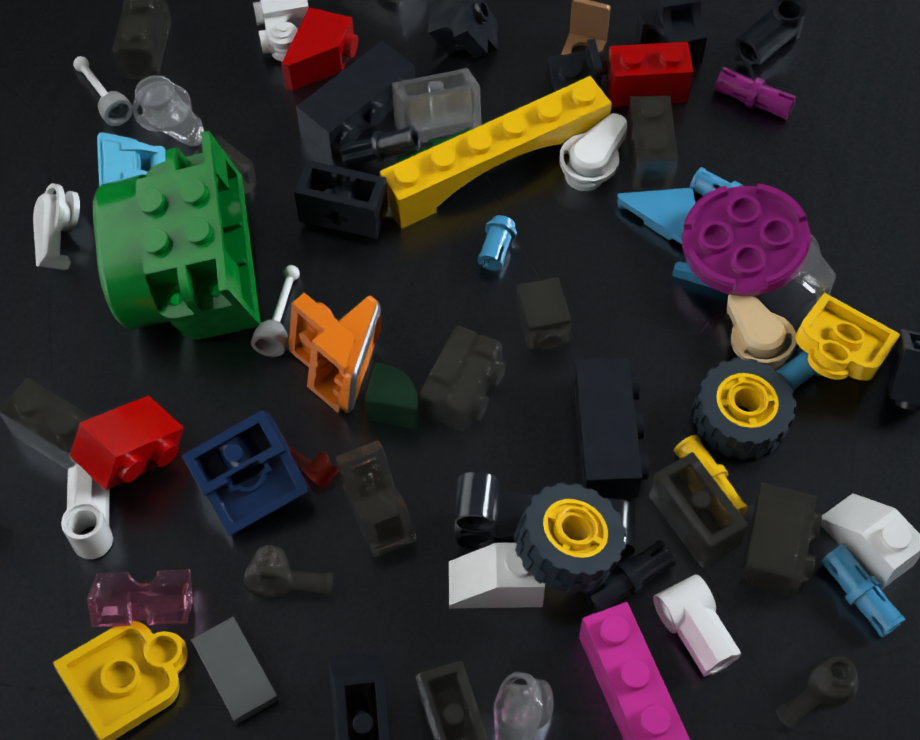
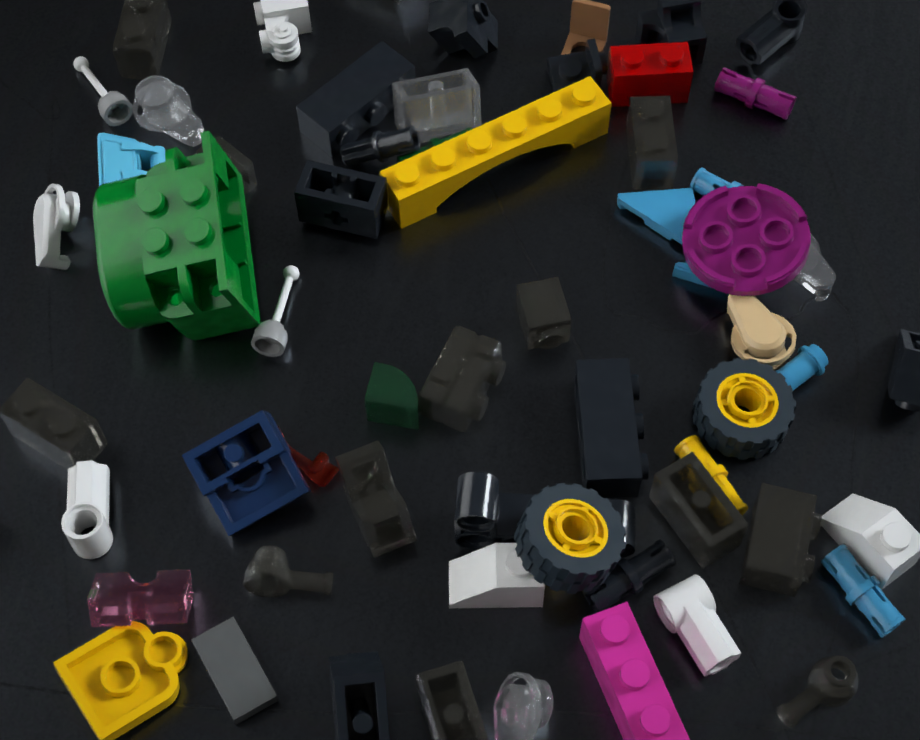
red brick [70,395,184,490] -> none
red slope [282,7,358,91] -> none
orange piece [288,293,381,413] -> none
dark azure pin [477,215,517,271] -> none
white piece [559,113,627,191] -> none
yellow plate [795,293,901,381] -> none

